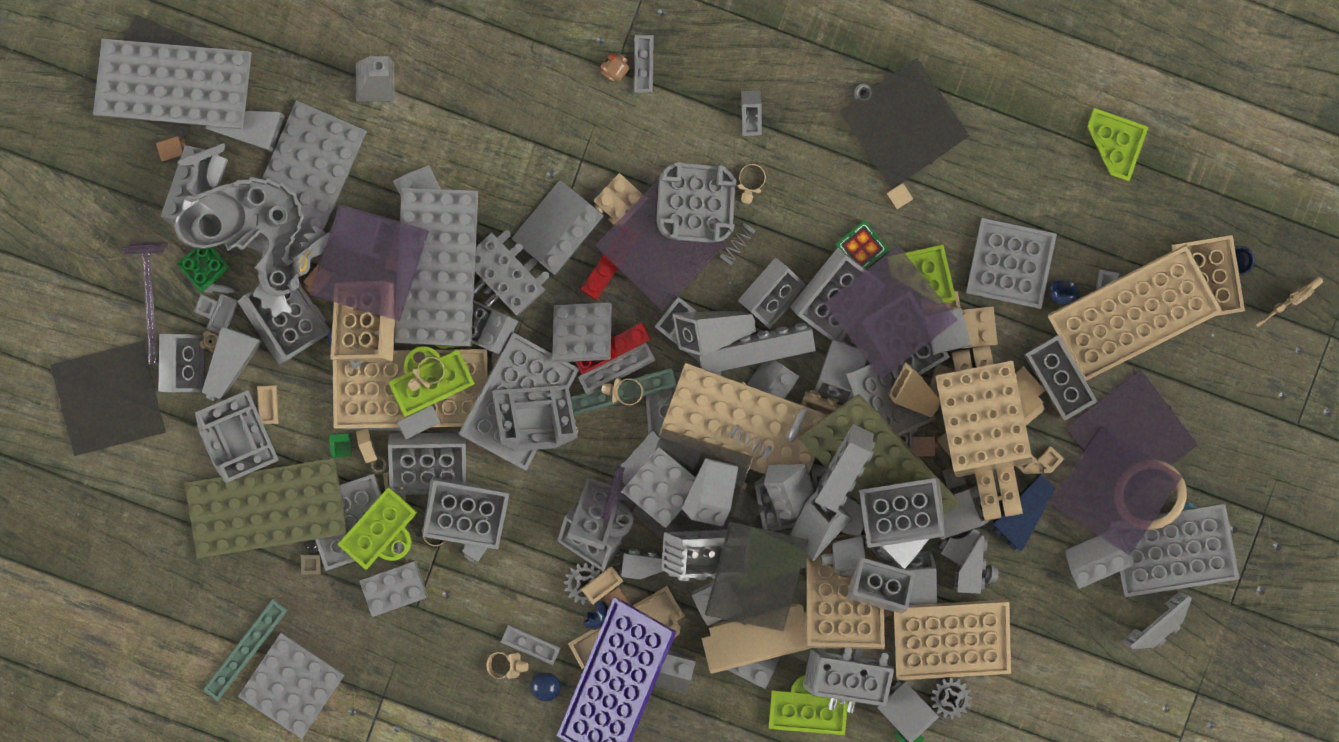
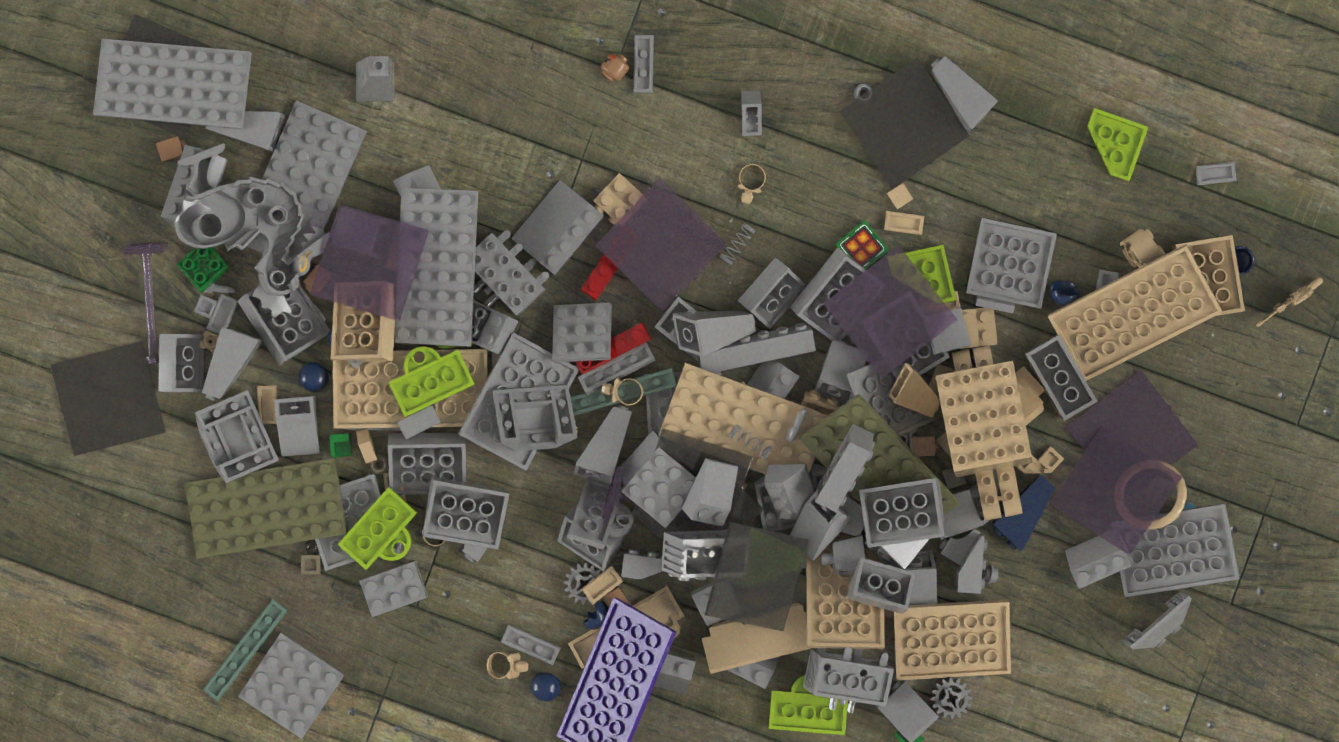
tan piece [408,357,445,391] -> none
light grey tile [656,162,737,243] -> none
none -> light grey slope [274,396,320,456]
none -> dark blue hair [298,362,329,393]
none -> light grey slope [574,406,632,484]
none -> tan tile [884,211,924,235]
none -> light grey slope [930,56,998,132]
none -> light grey tile [975,296,1015,313]
none -> tan brick [1120,229,1165,268]
none -> light grey tile [1195,162,1237,186]

